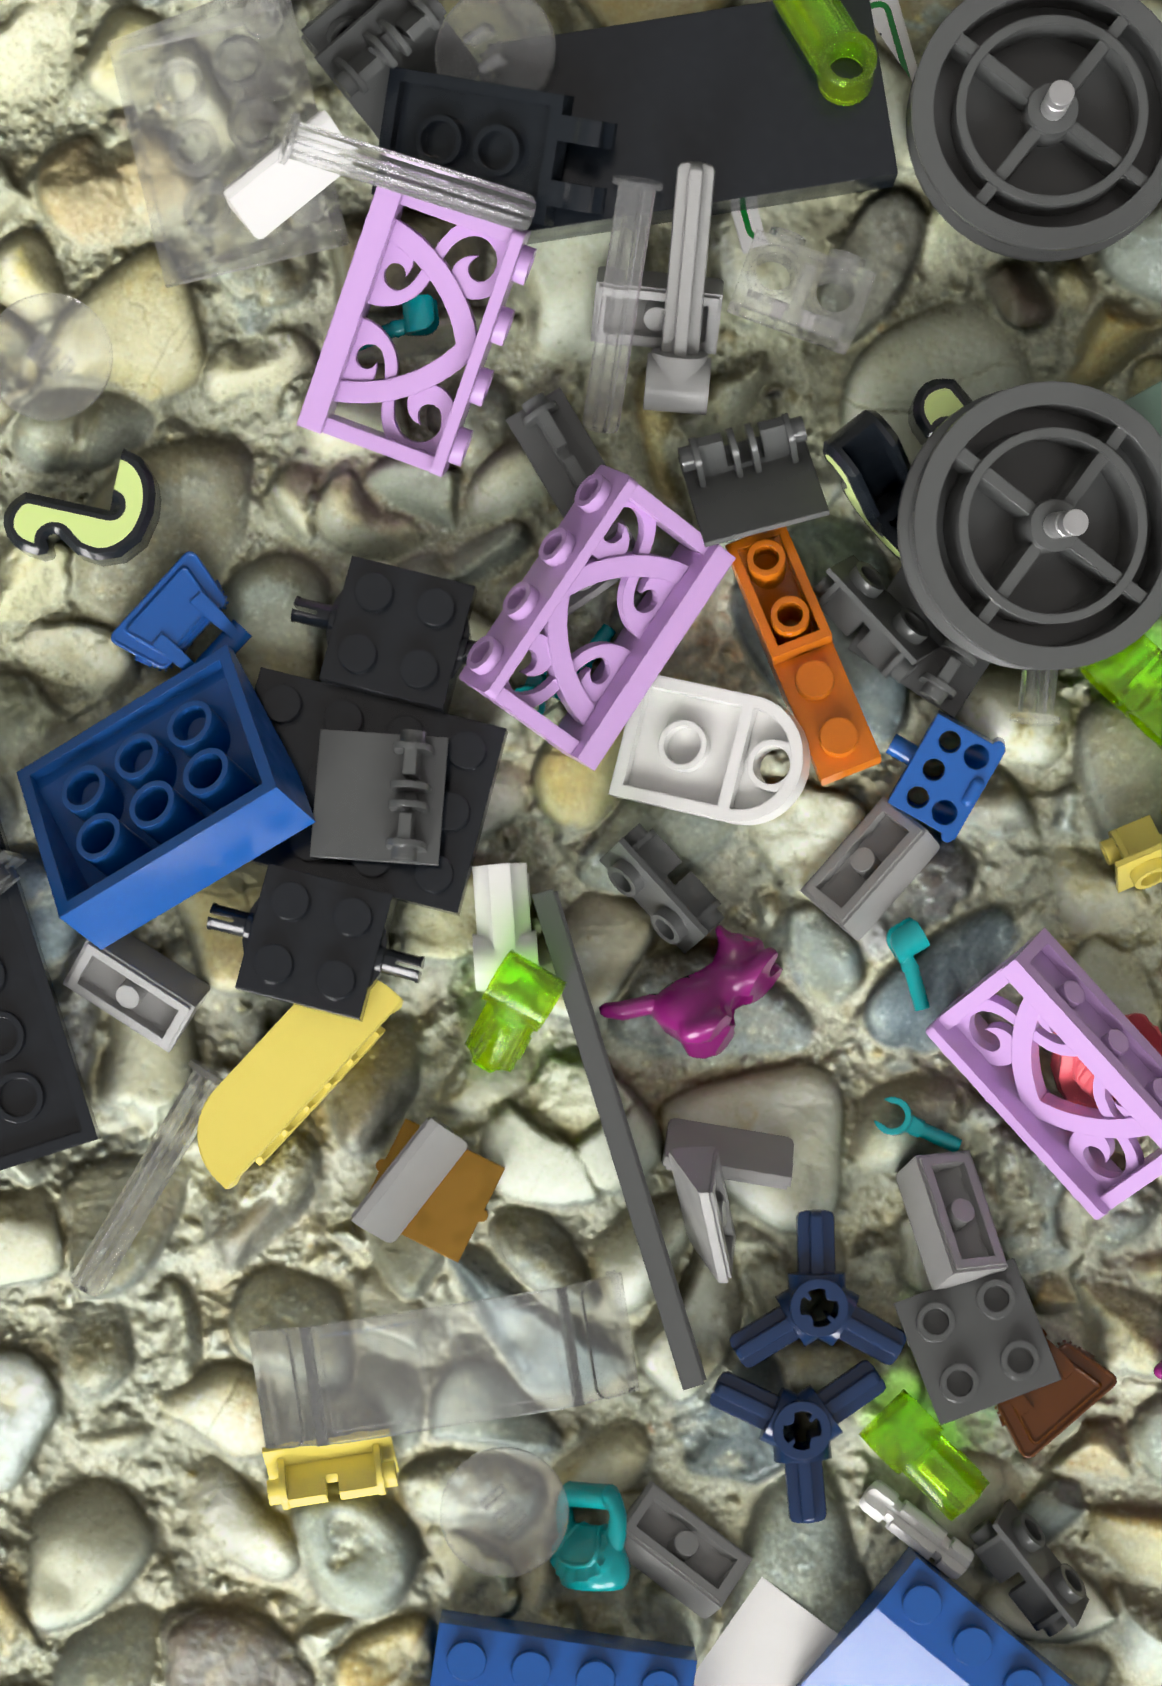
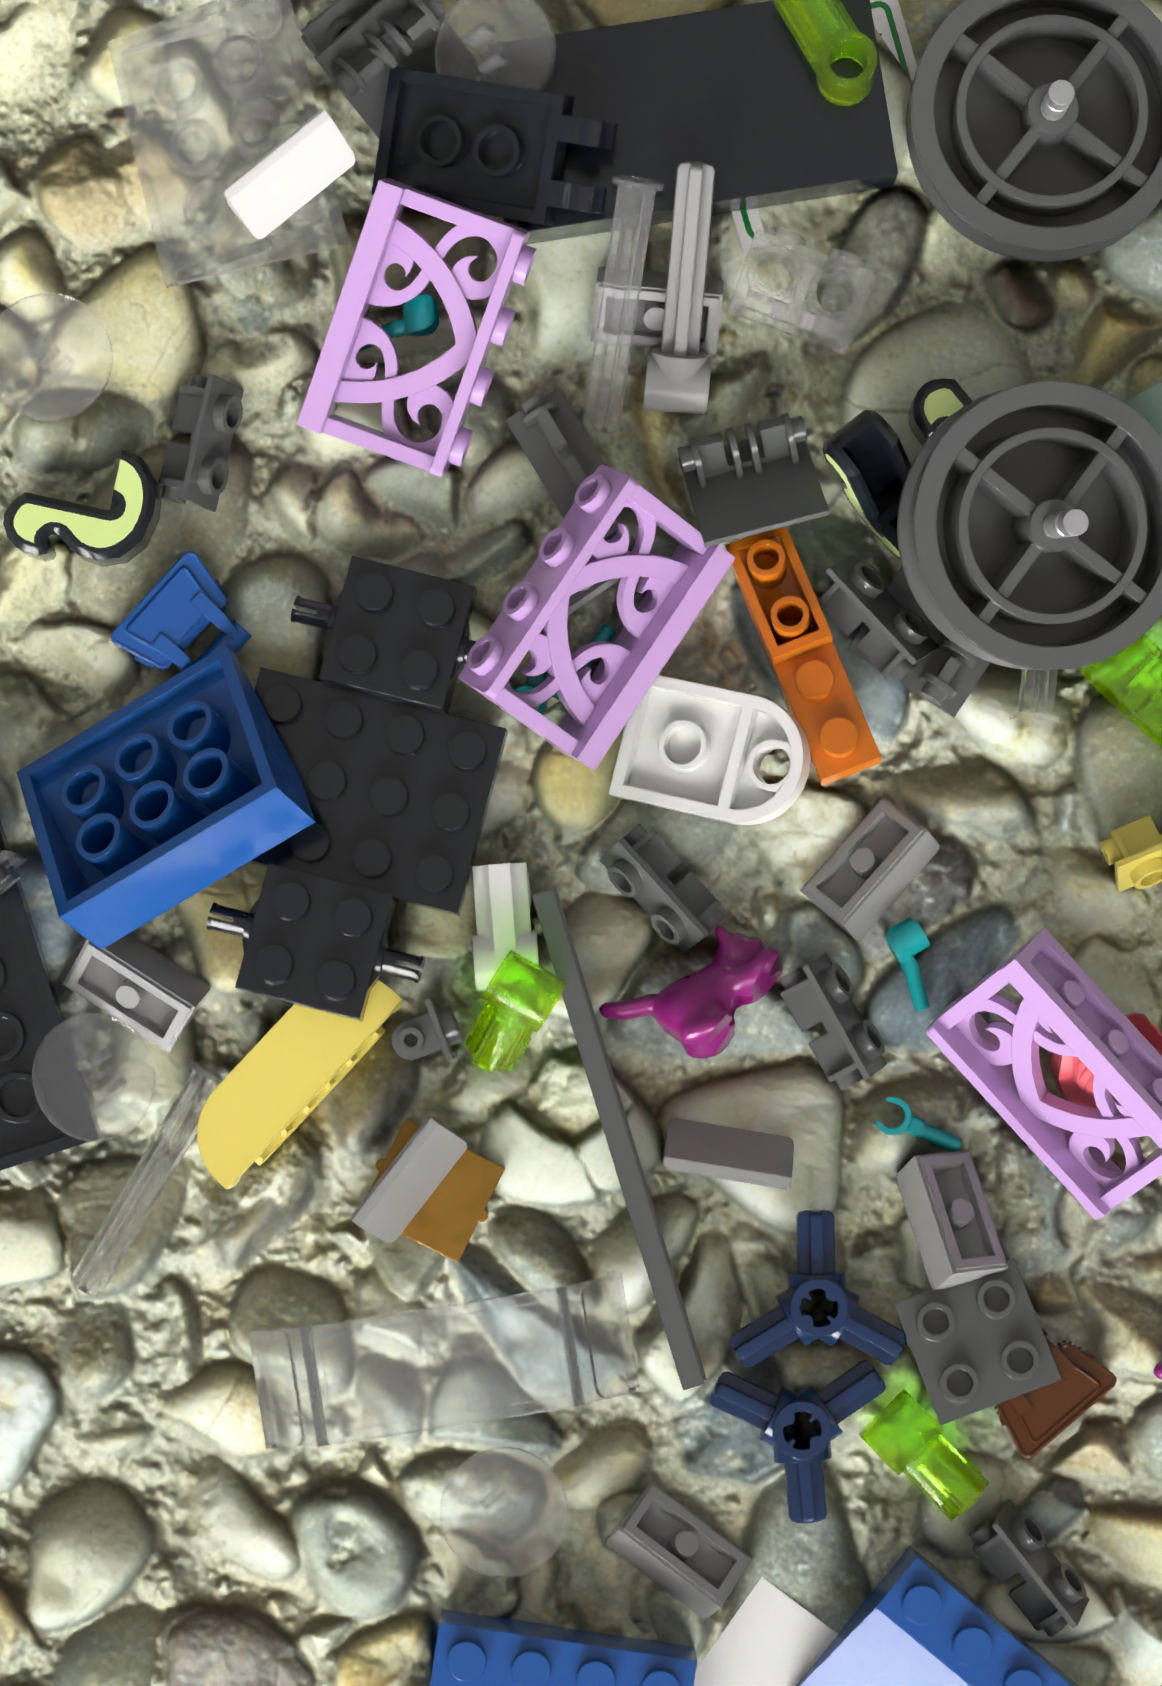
light yellow hinge [262,1428,399,1510] -> none
clear axle [278,112,536,231] -> none
dark grey hinge [310,729,449,866] -> none
teal piece [550,1481,630,1591] -> none
light grey slope [668,1146,736,1283] -> none
white axle [859,1480,974,1580] -> none
blue piece [886,710,1006,843] -> none
none -> clear piece [32,1013,156,1142]
none -> dark grey hinge [158,374,244,512]
none -> dark grey hinge [392,998,464,1061]
none -> dark grey hinge [780,953,887,1091]

